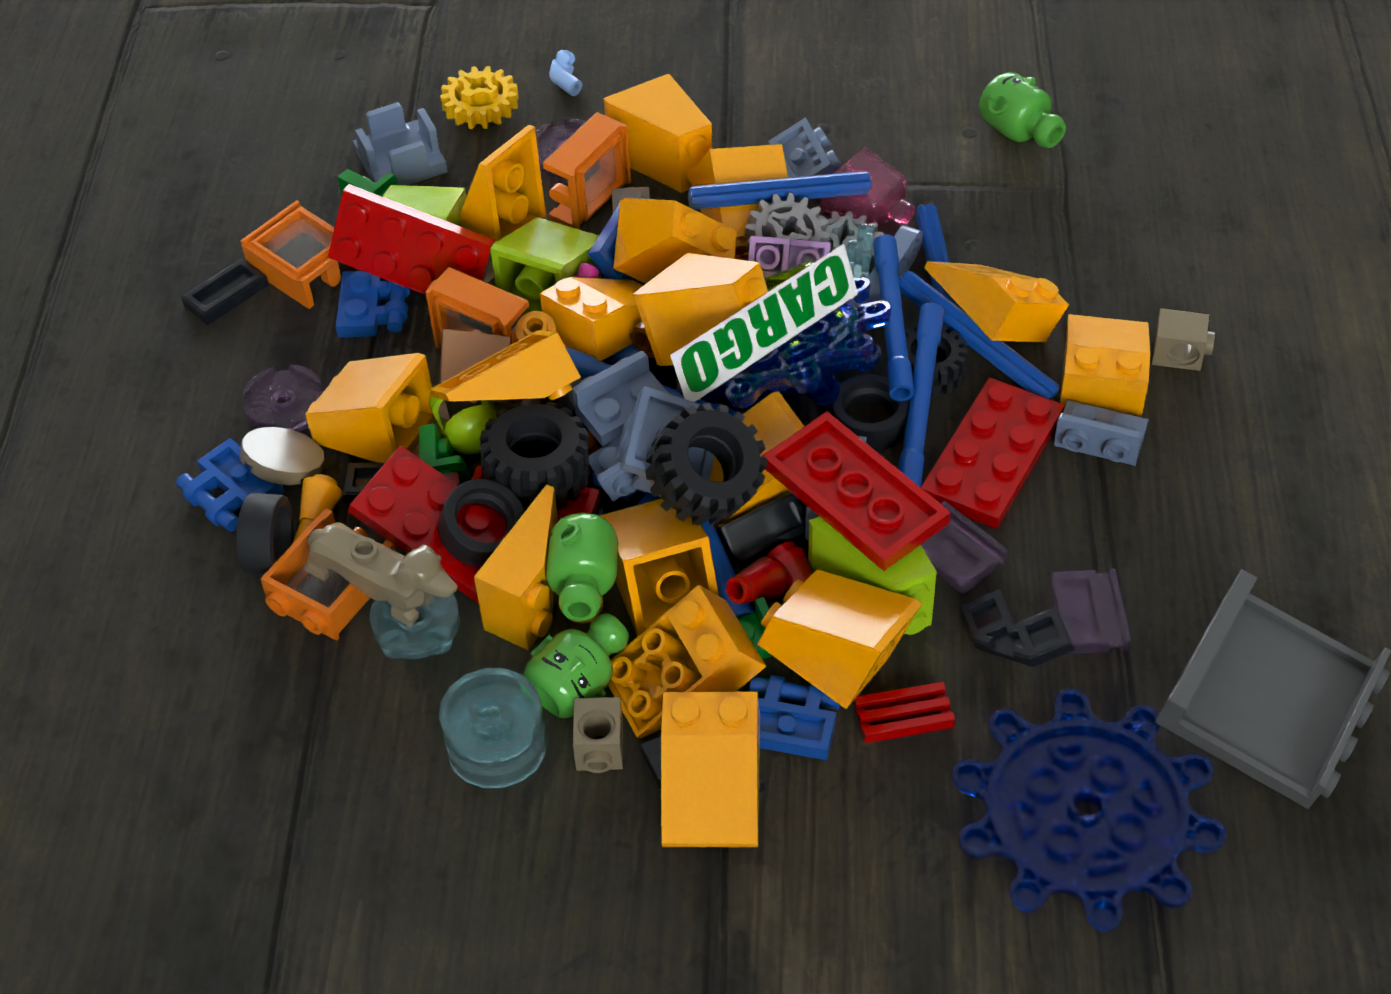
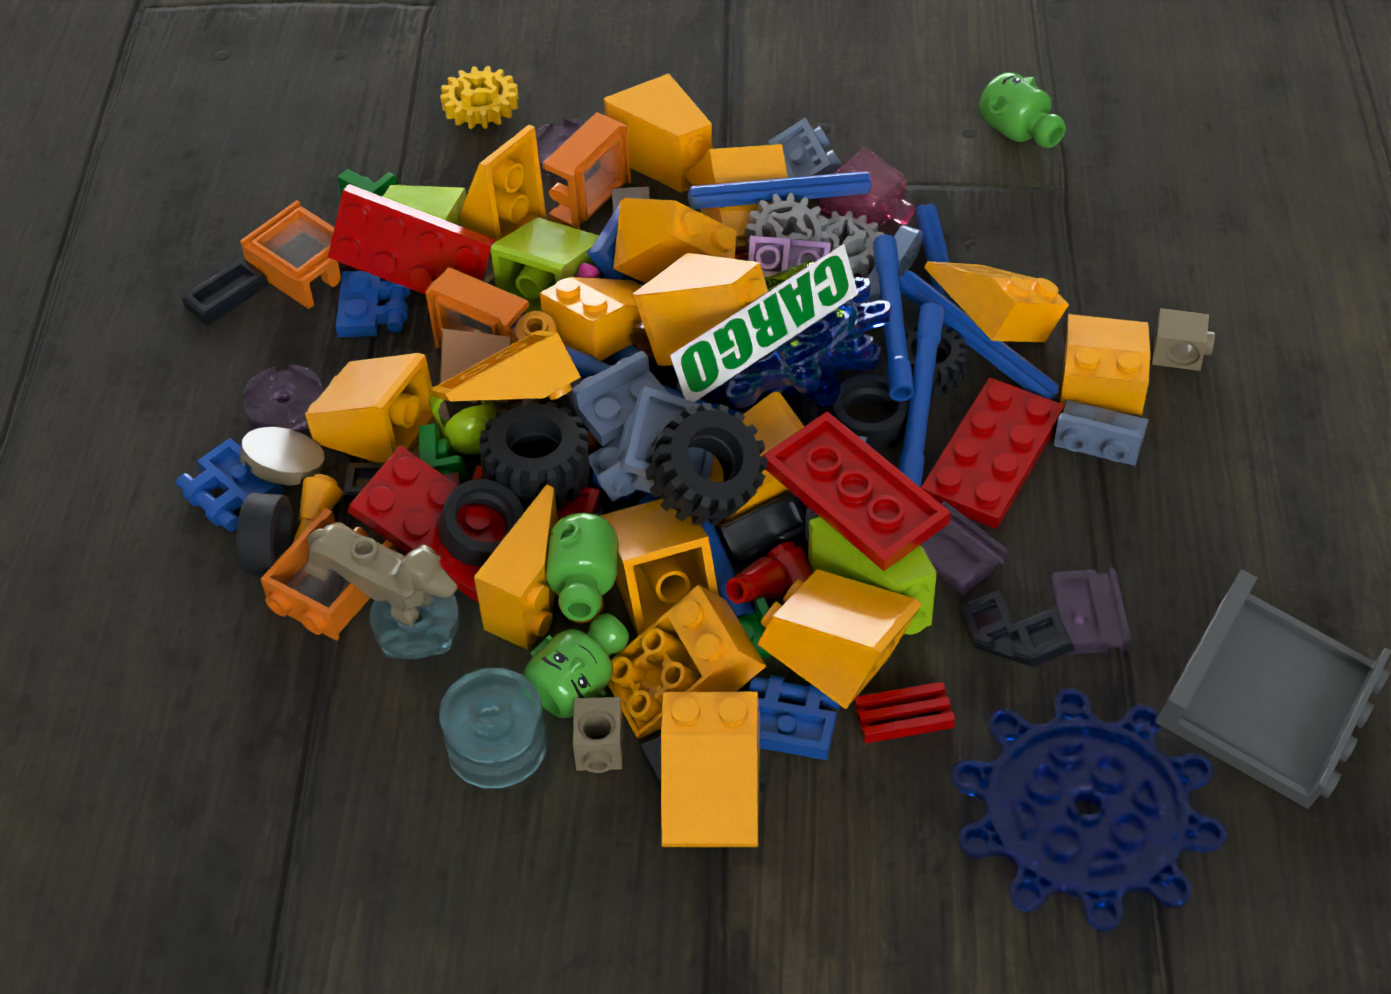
sand blue panel [353,102,448,186] -> none
light blue arm [549,50,583,96] -> none
clear light blue plate [847,224,875,281] -> none

